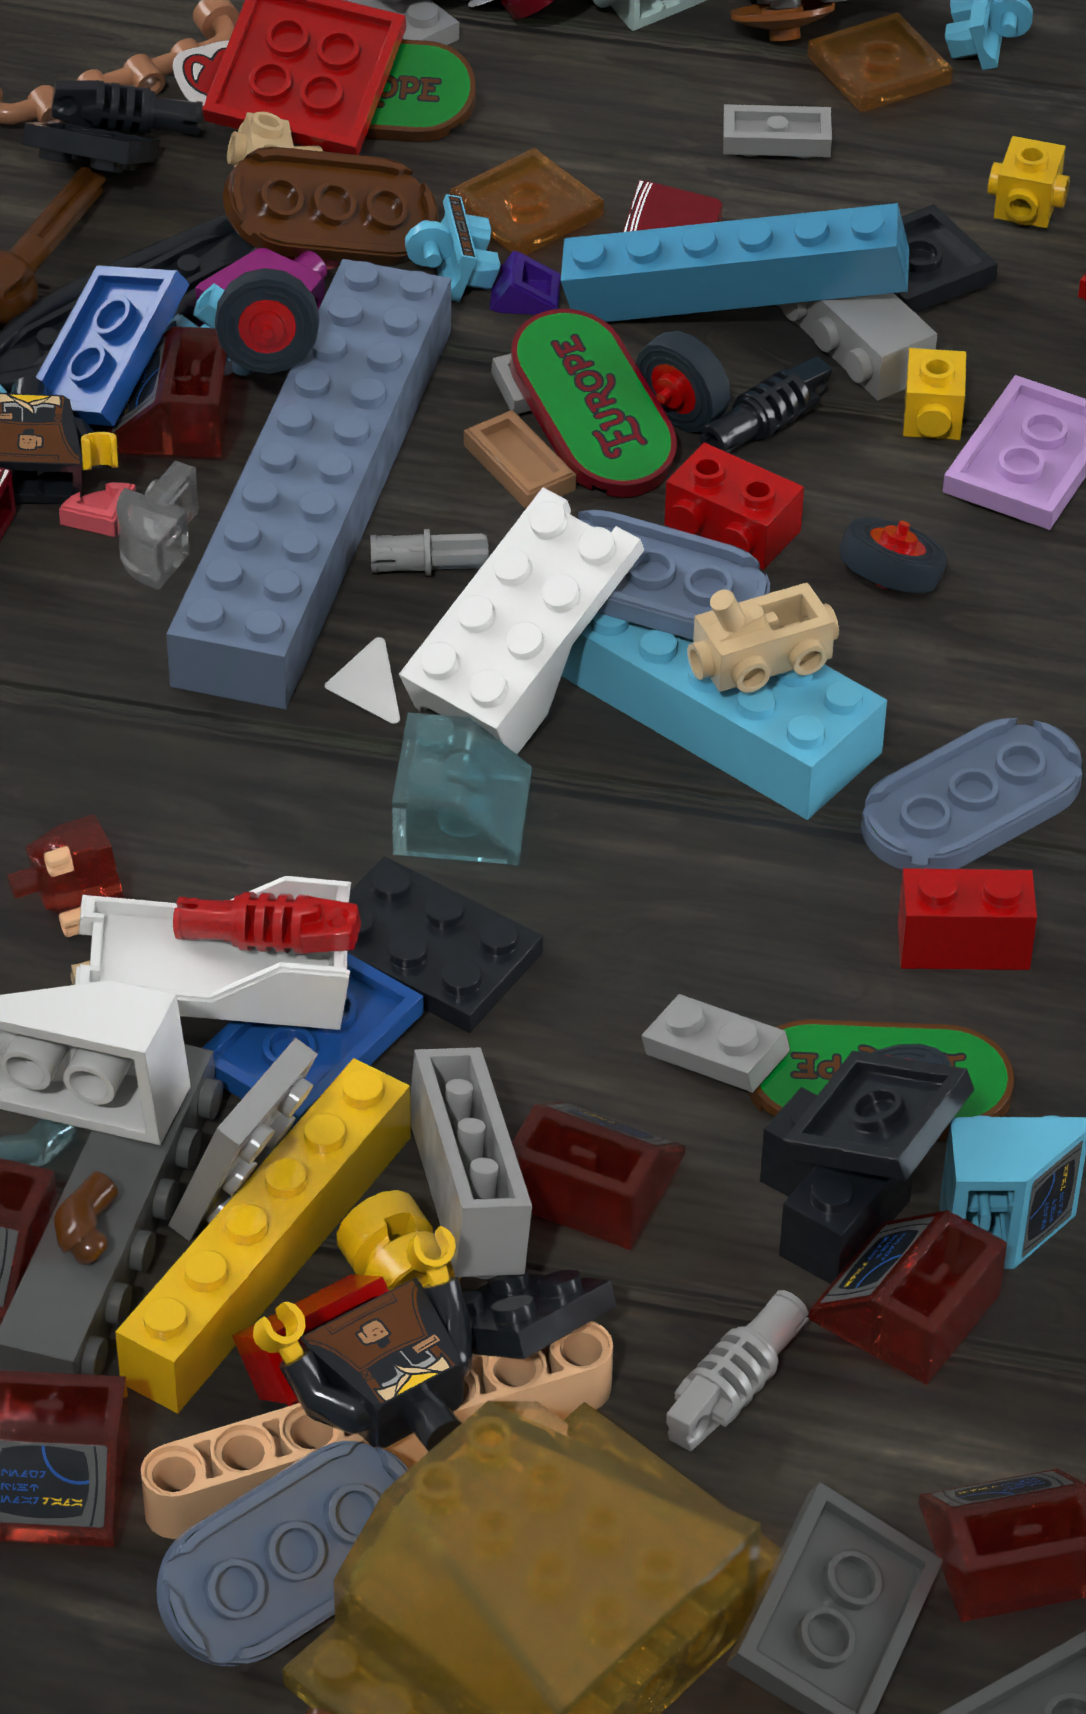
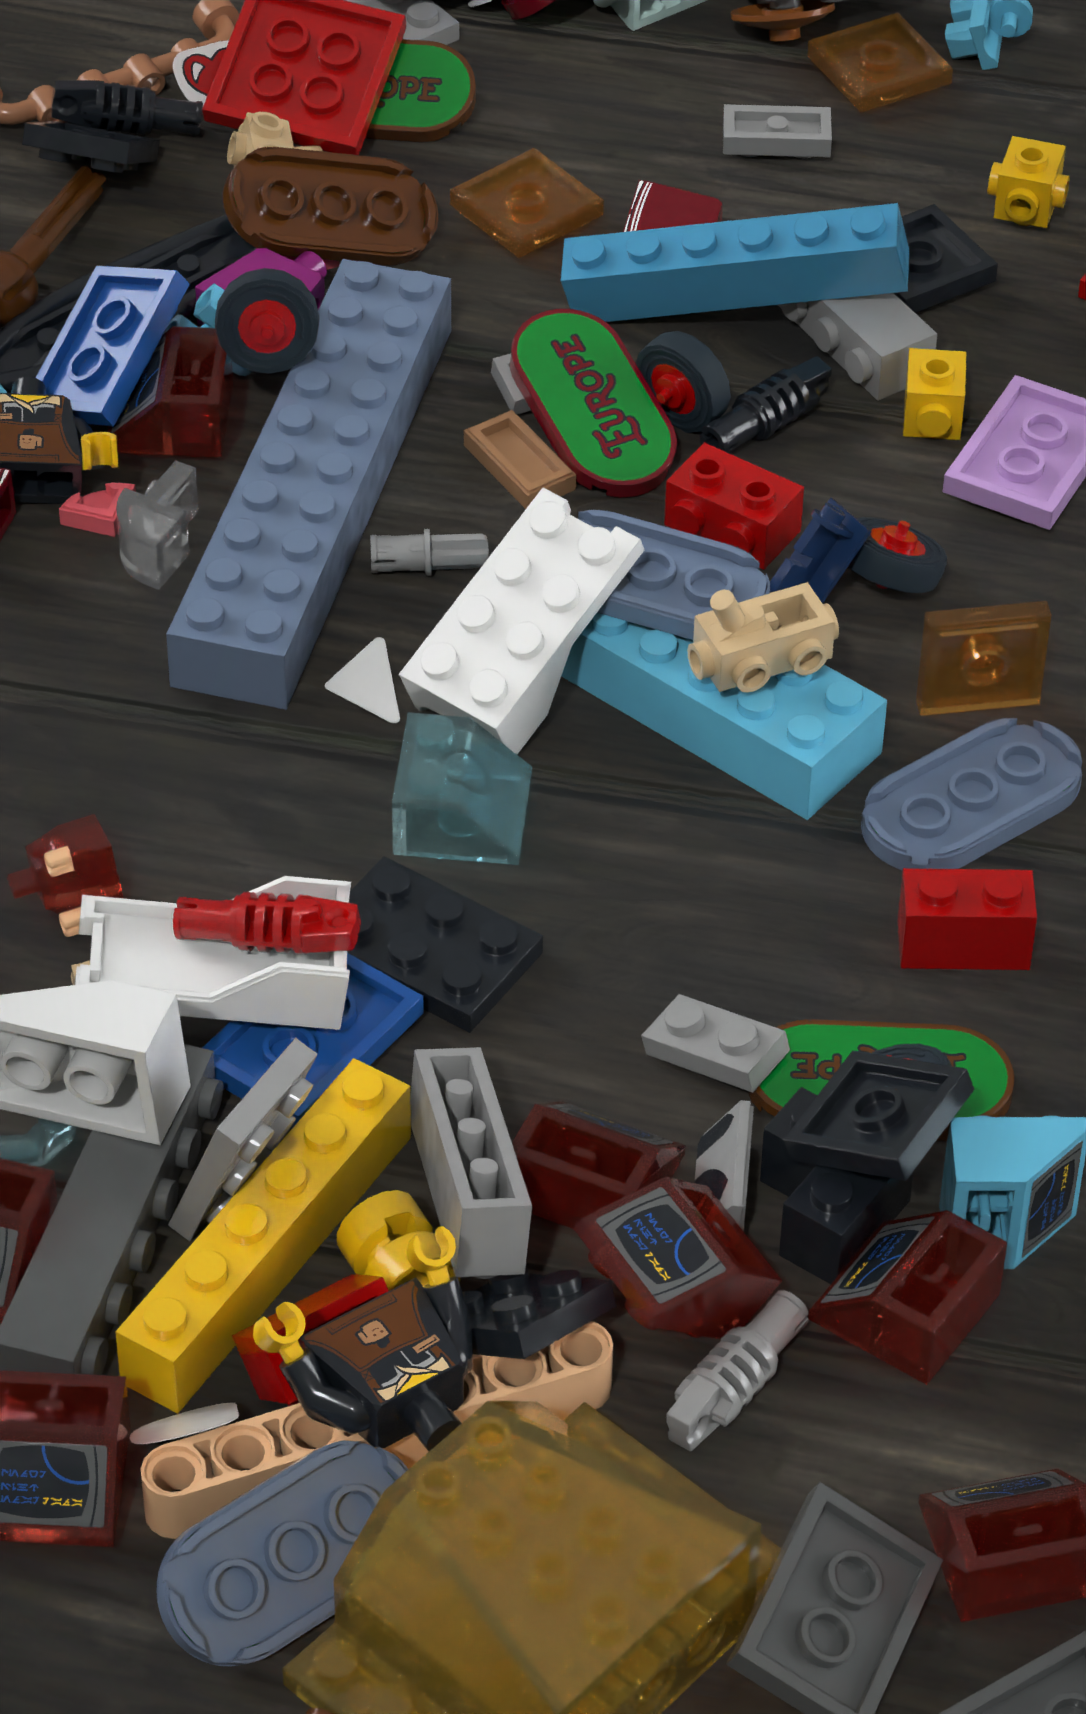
reddish brown arm [54,1171,118,1265] -> none
medium azure hips [405,194,500,302] -> none
dark purple slope [490,250,561,315] -> none
none -> white sticker [130,1403,239,1444]
none -> clear red slope [573,1177,782,1339]
none -> light grey slope [691,1100,754,1250]
none -> dark blue hinge [770,498,872,604]
none -> clear orange plate [916,601,1052,716]

